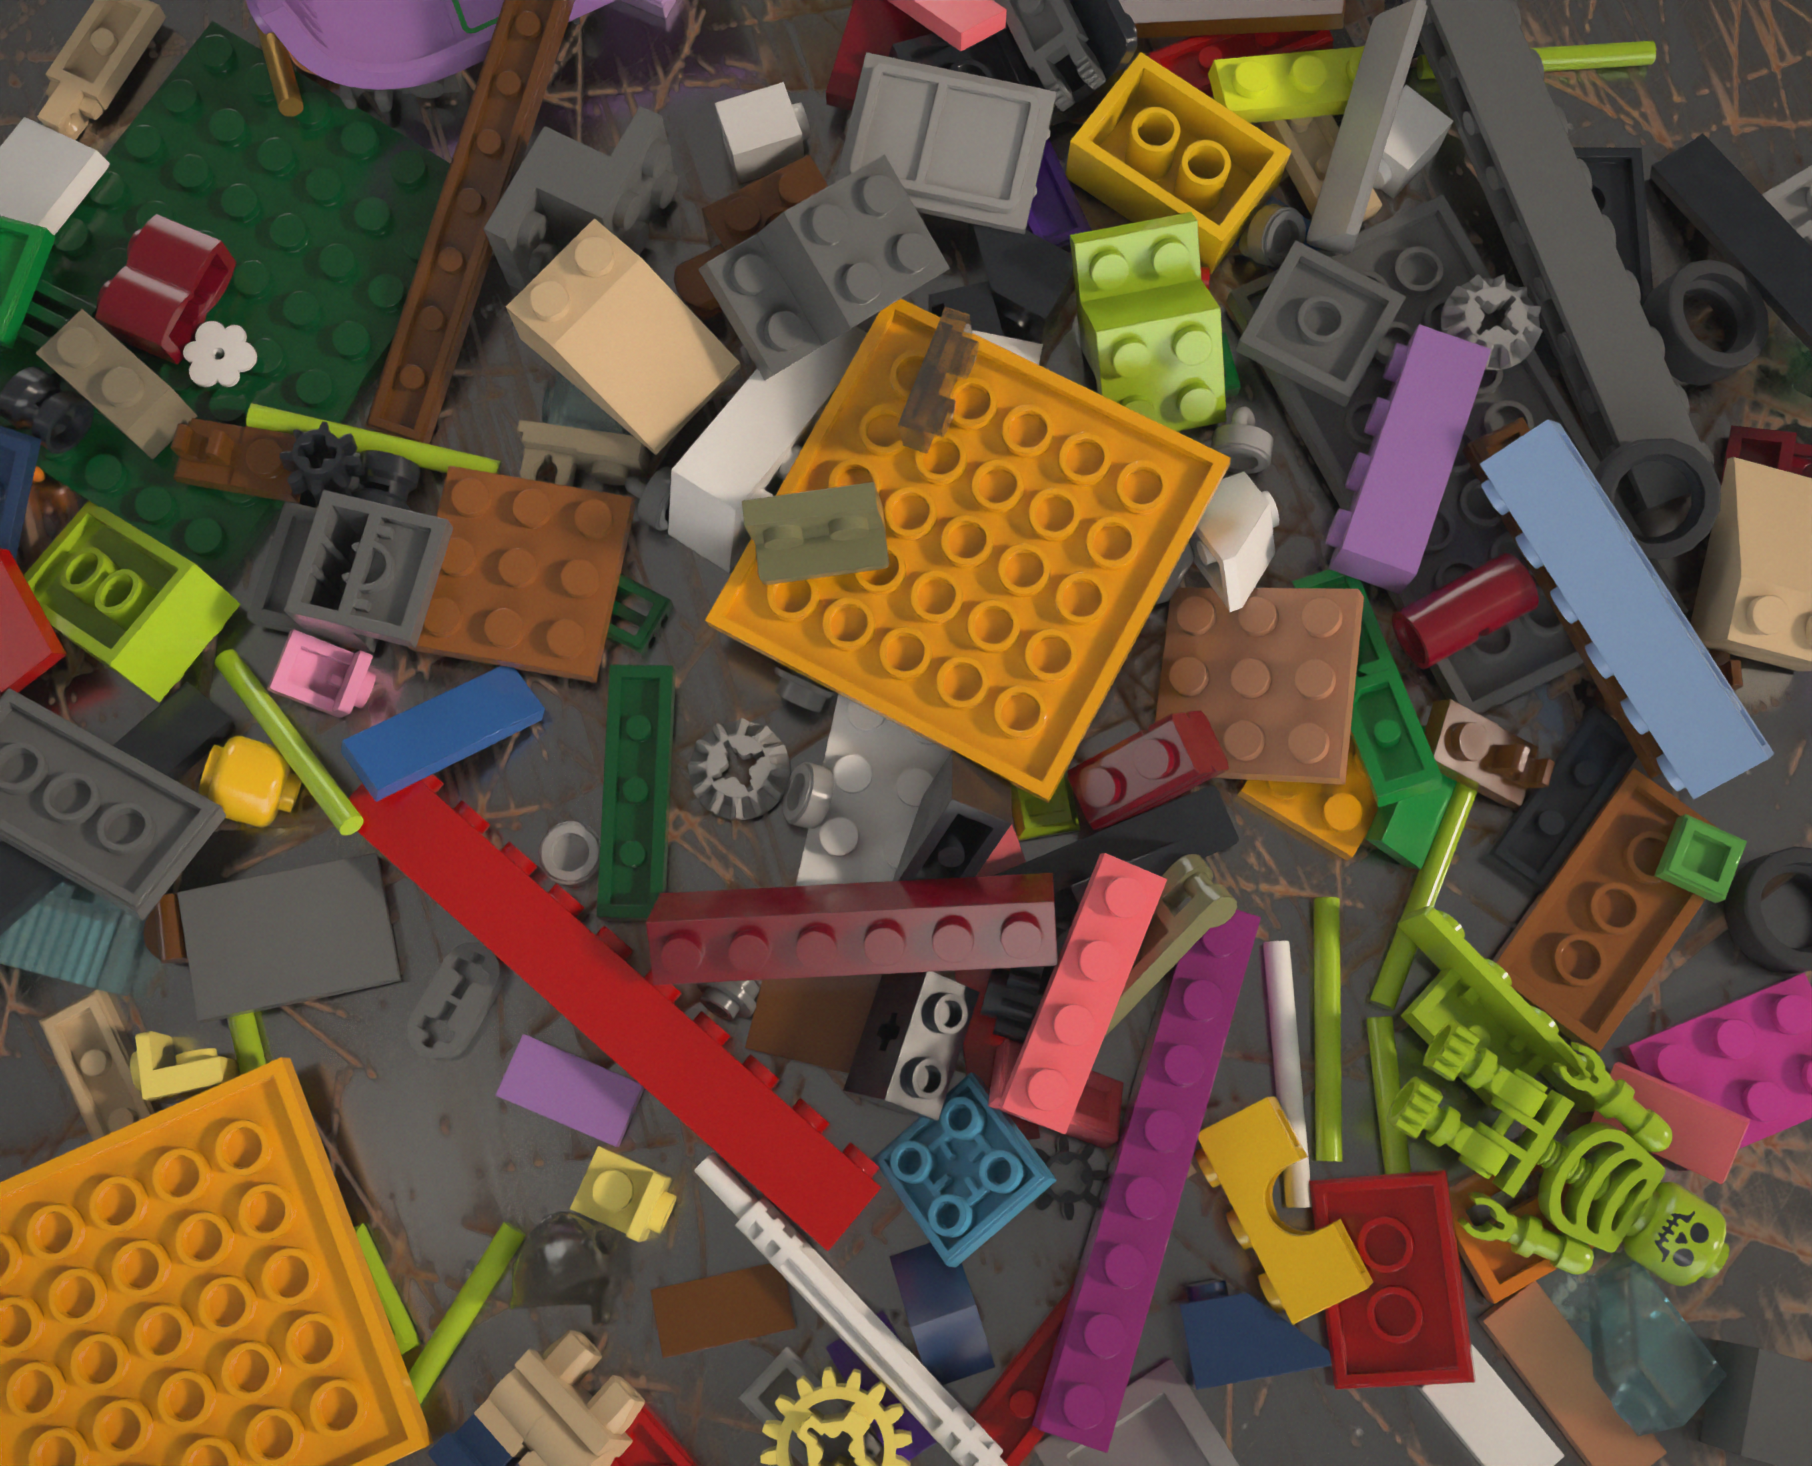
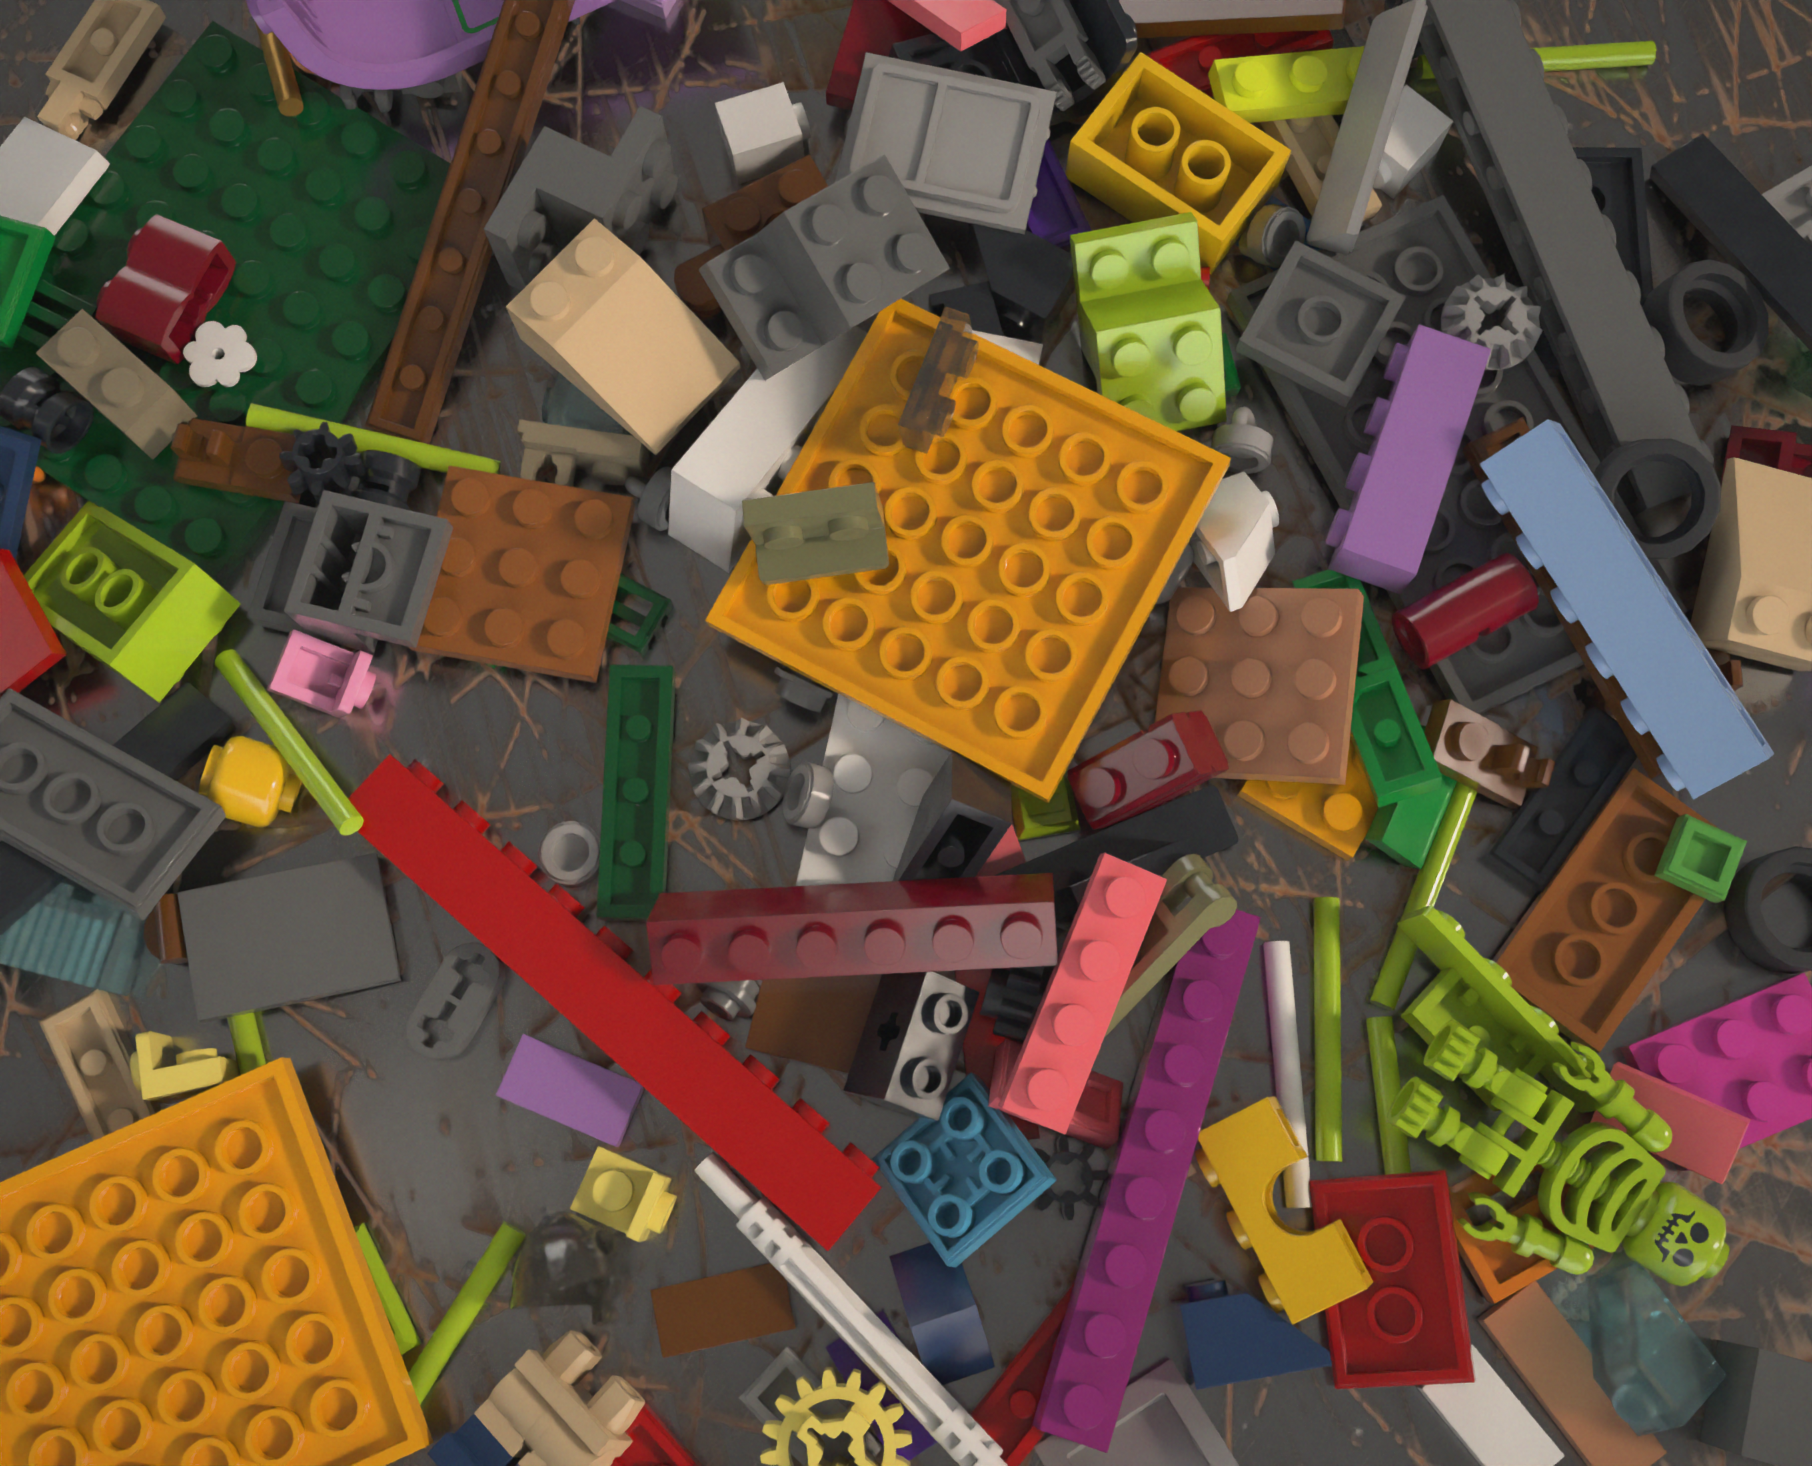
blue tile [341,666,545,802] -> none

